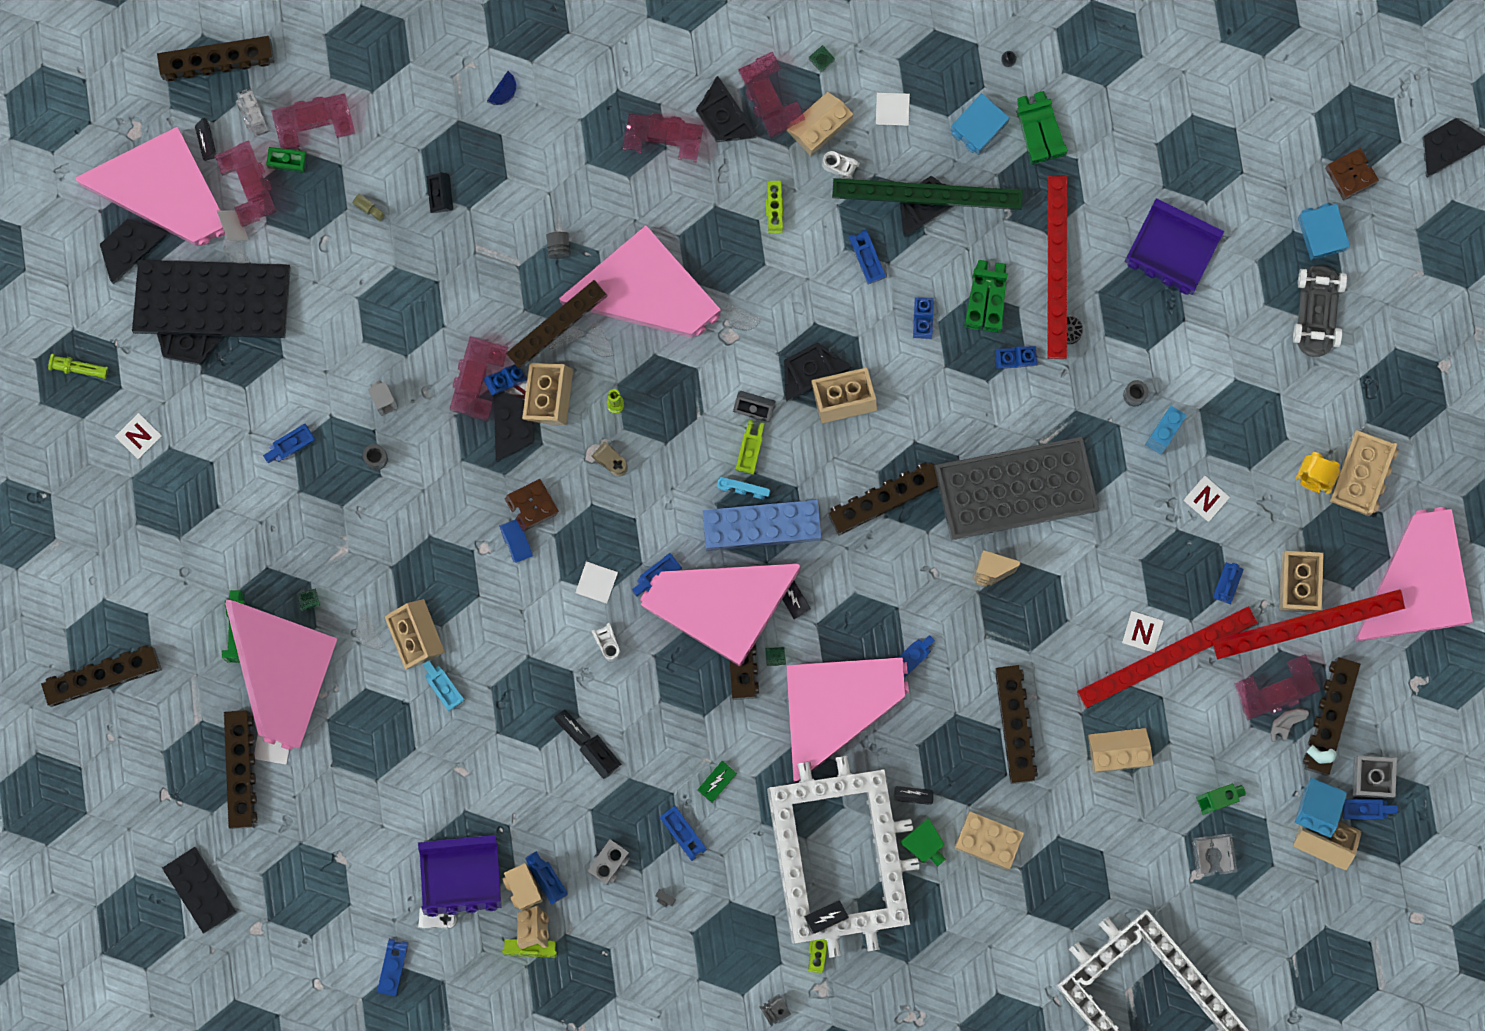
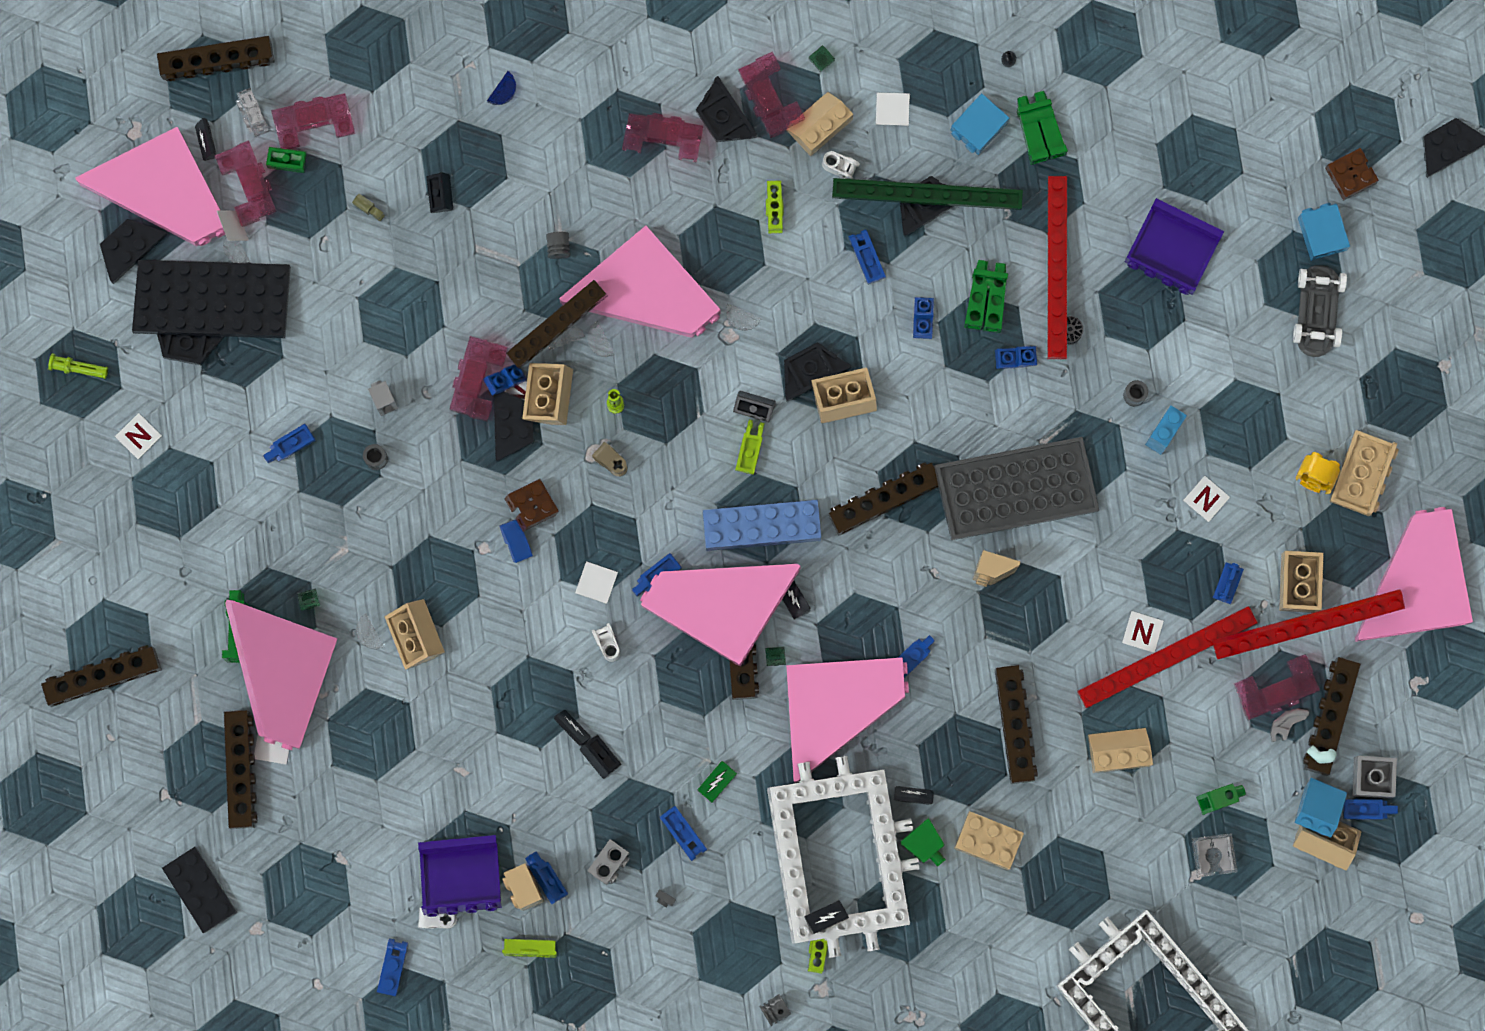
medium azure hinge [423,660,465,711] -> none
tan bracket [517,906,549,949] -> none
medium azure hinge [717,477,771,500] -> none

